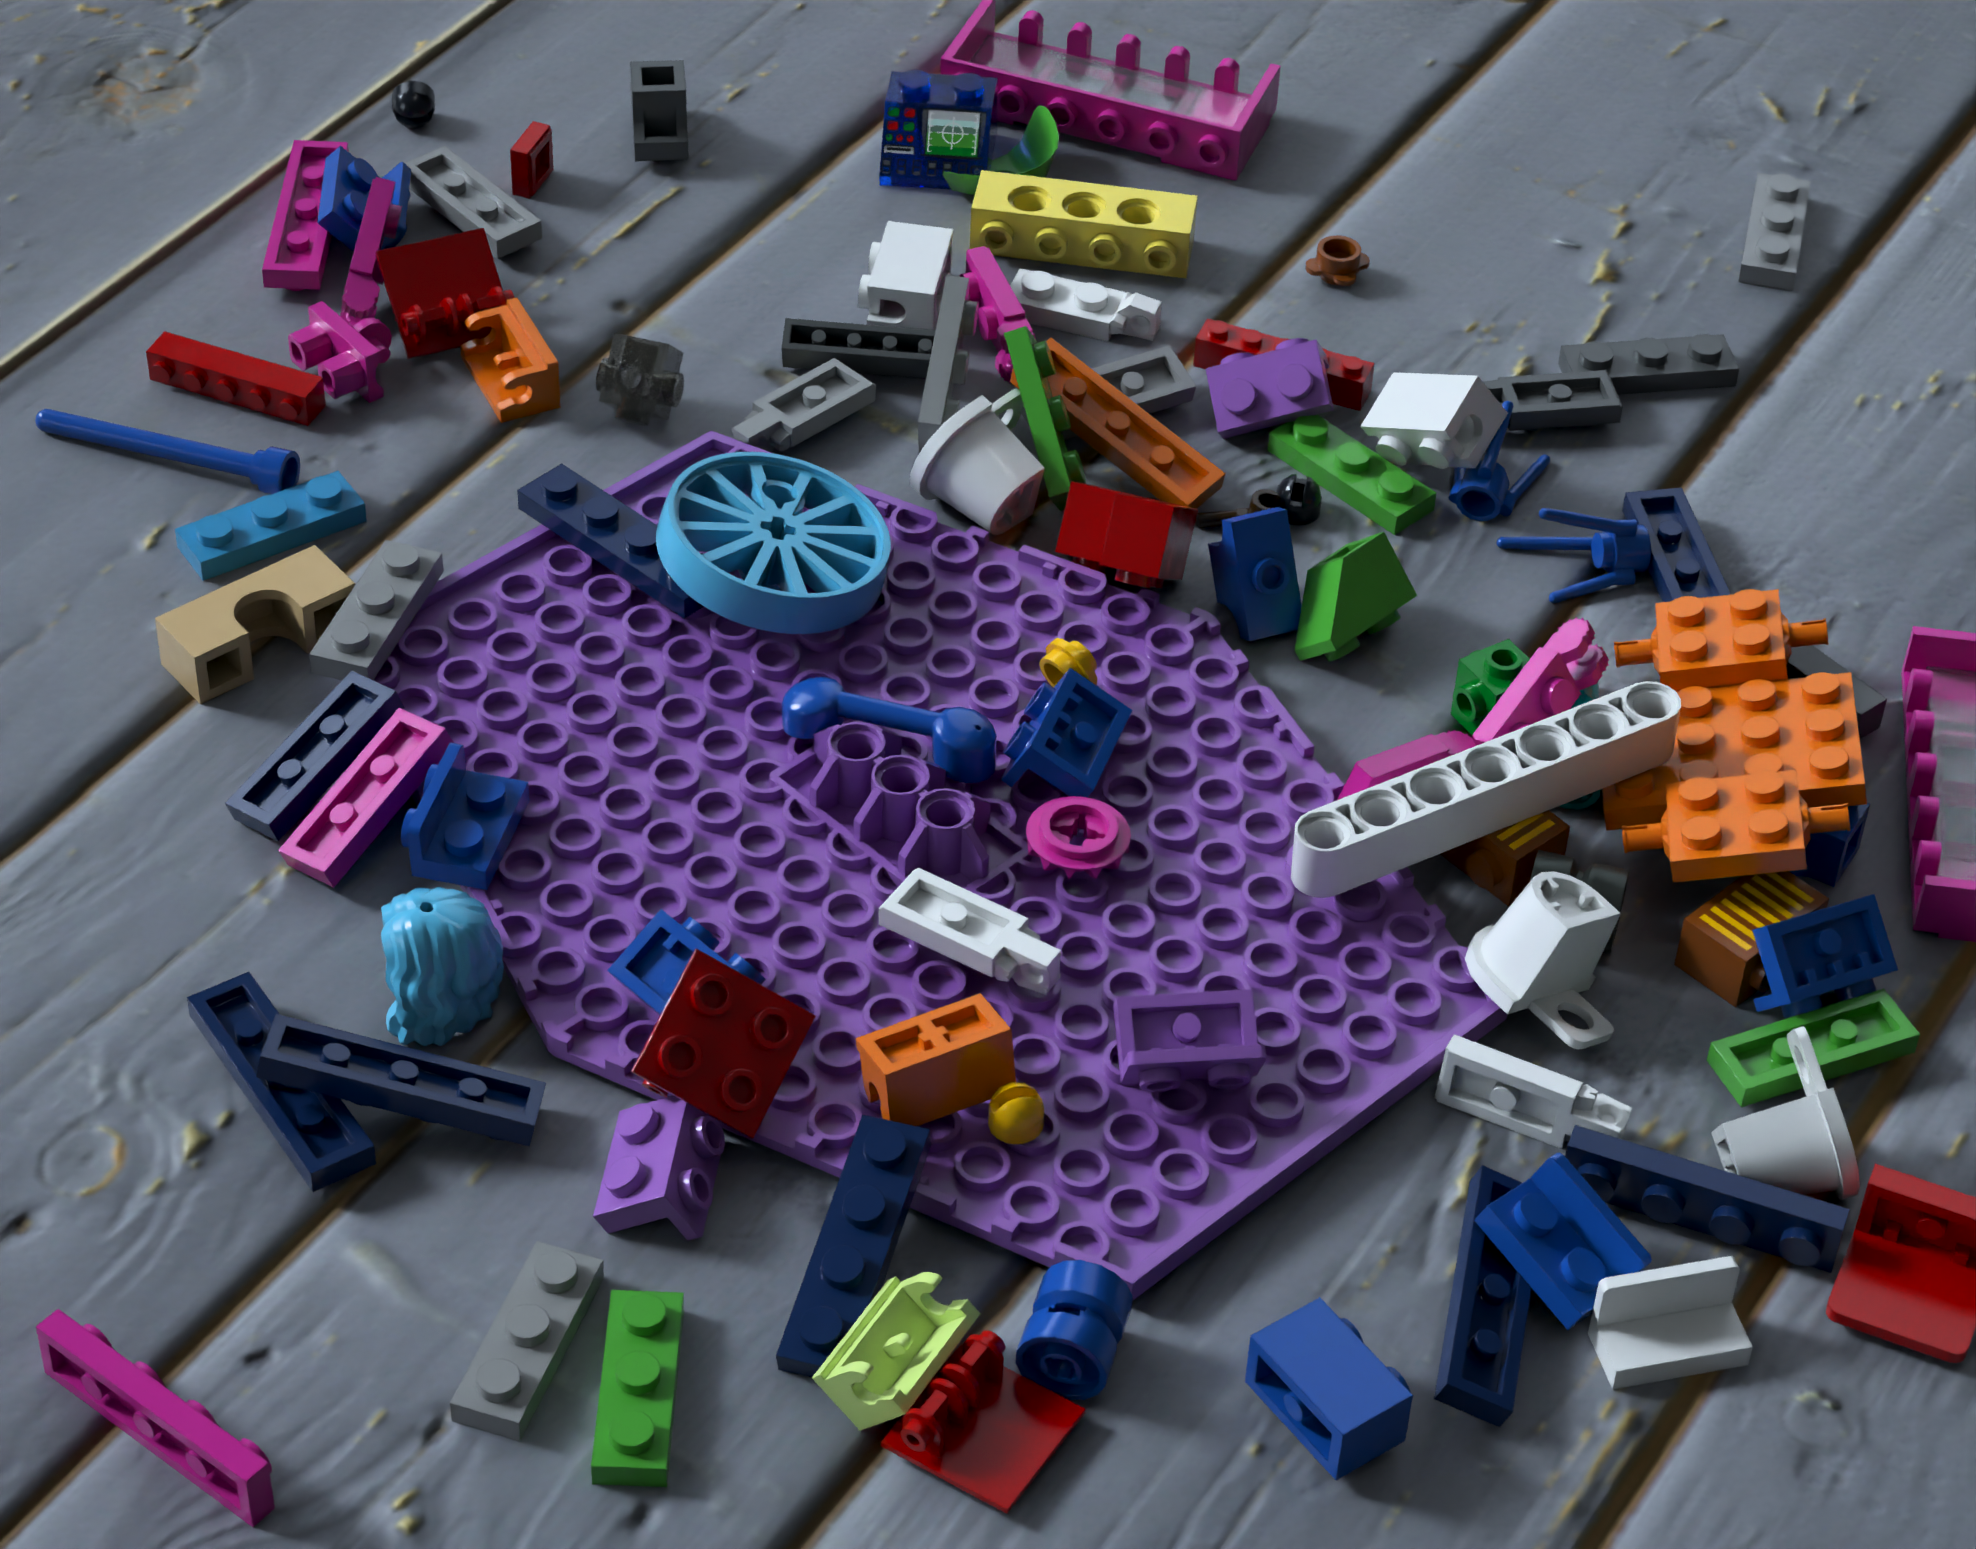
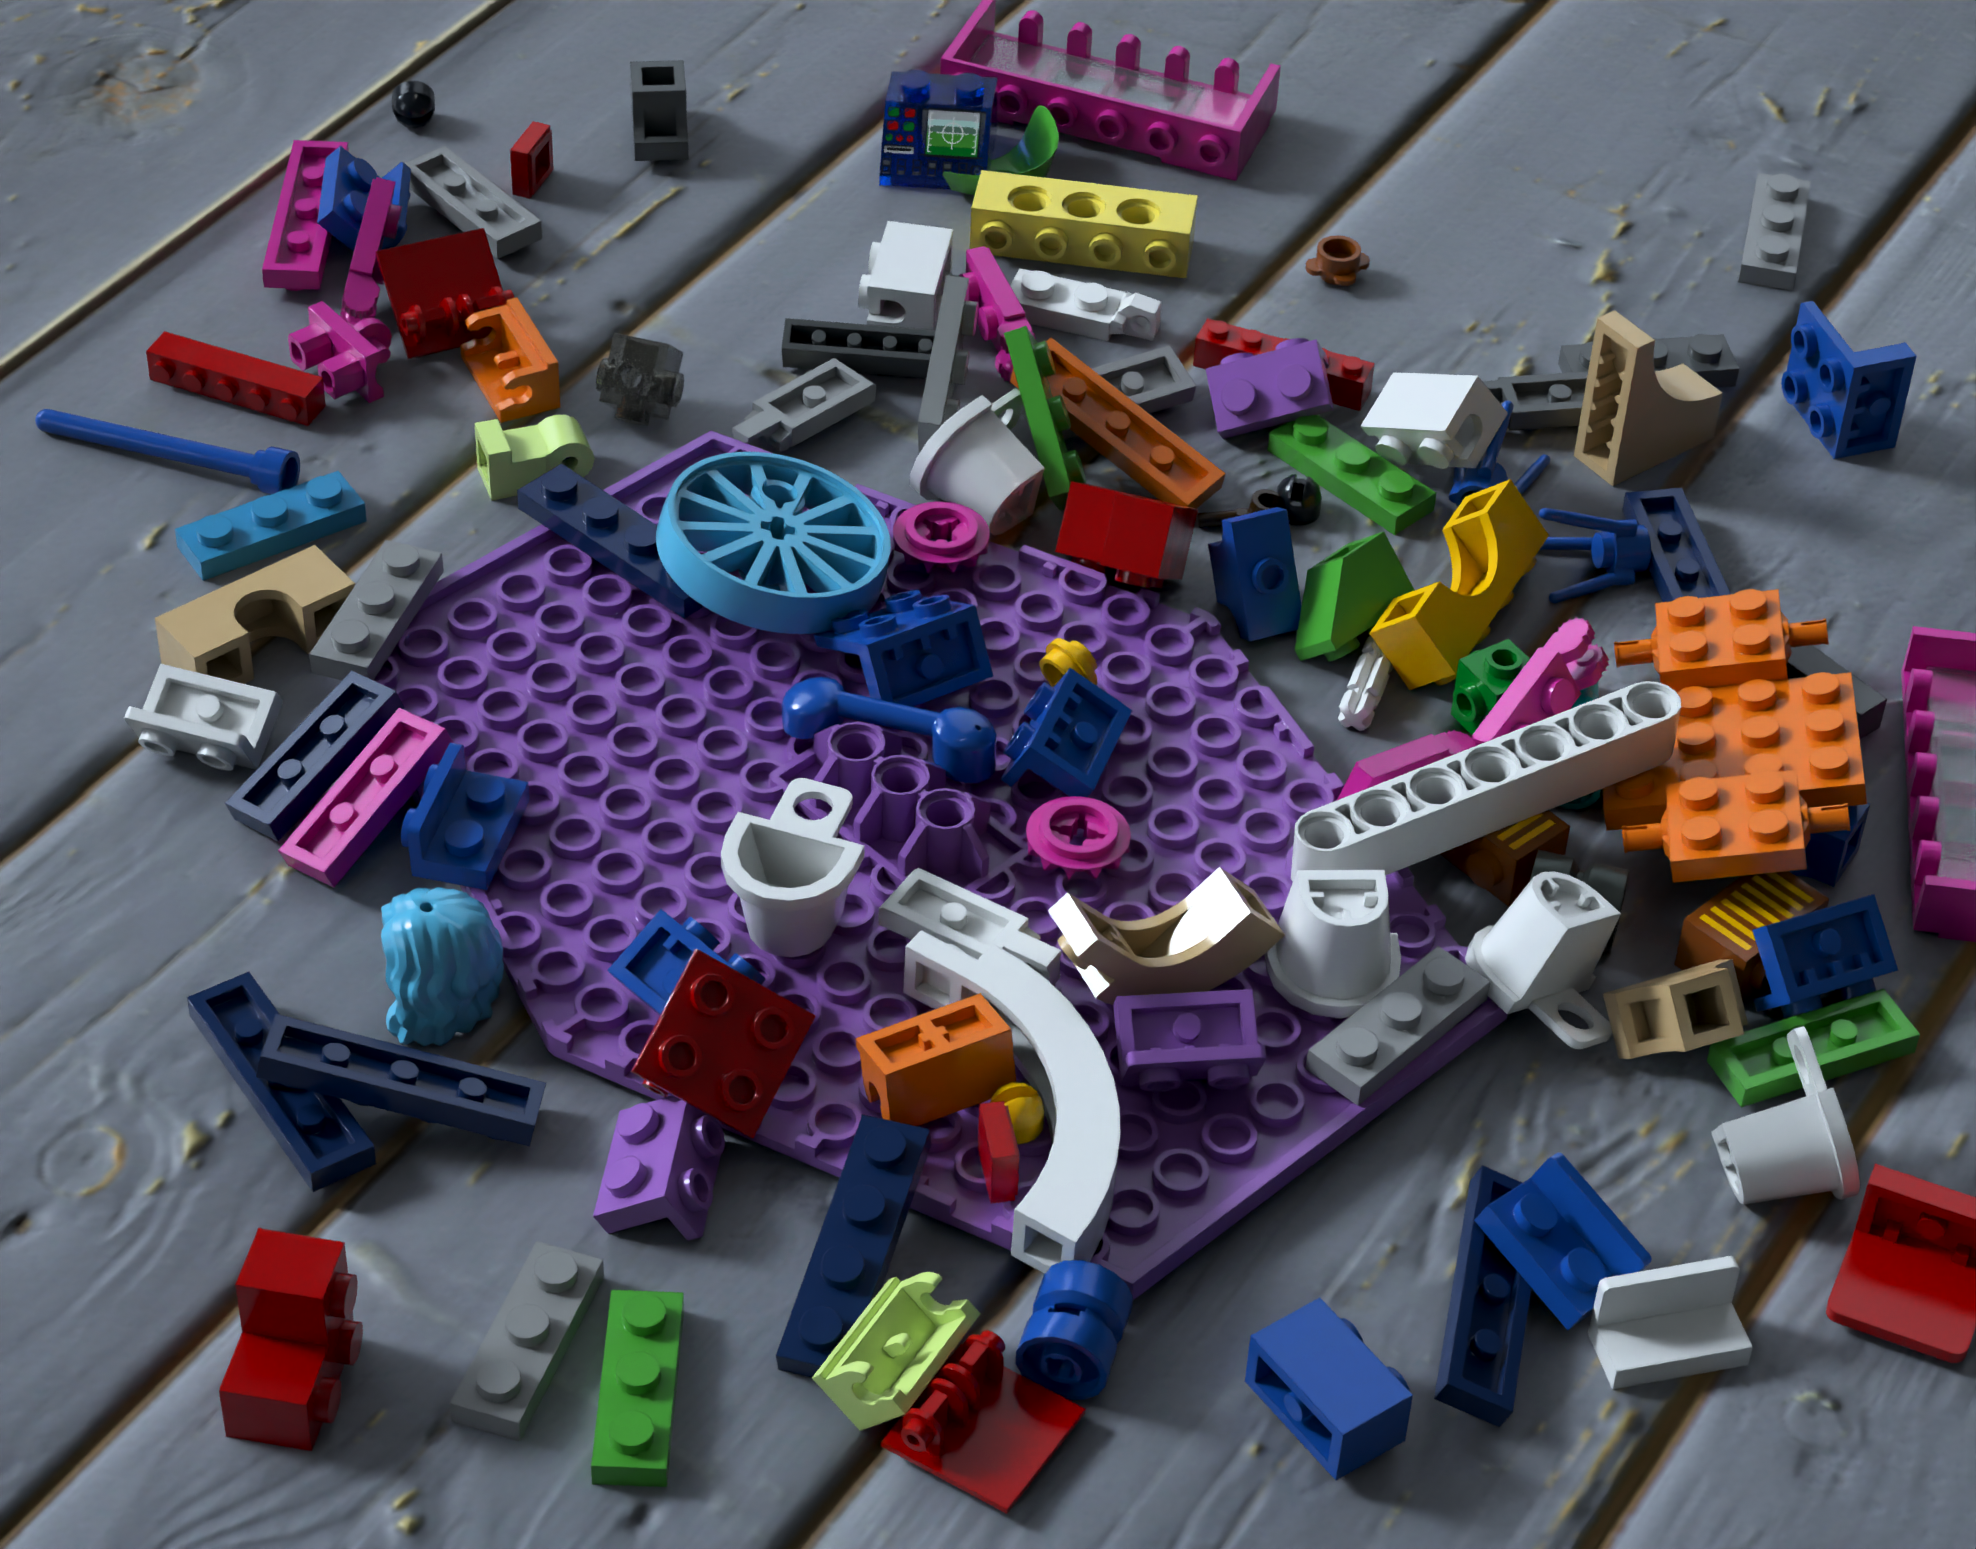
dark pink plate [36,1309,275,1527] -> none
white hinge [1435,1034,1632,1149] -> none
dark blue plate [1565,1125,1850,1273] -> none
none -> white bracket [124,664,283,771]
none -> red brick [219,1228,363,1451]
none -> yellowish green leg [474,414,595,501]
none -> white container [721,778,864,957]
none -> blue bracket [814,590,994,707]
none -> dark pink gear [893,502,990,574]
none -> white arch [903,930,1120,1274]
none -> red tile [978,1101,1020,1204]
none -> tan arch [1048,867,1285,1005]
none -> white container [1264,870,1401,1019]
none -> light grey plate [1305,946,1491,1106]
none -> white axle [1338,635,1393,731]
none -> yellow arch [1369,479,1549,690]
none -> tan arch [1574,310,1723,486]
none -> tan brick [1603,959,1748,1059]
none -> blue bracket [1781,301,1917,459]

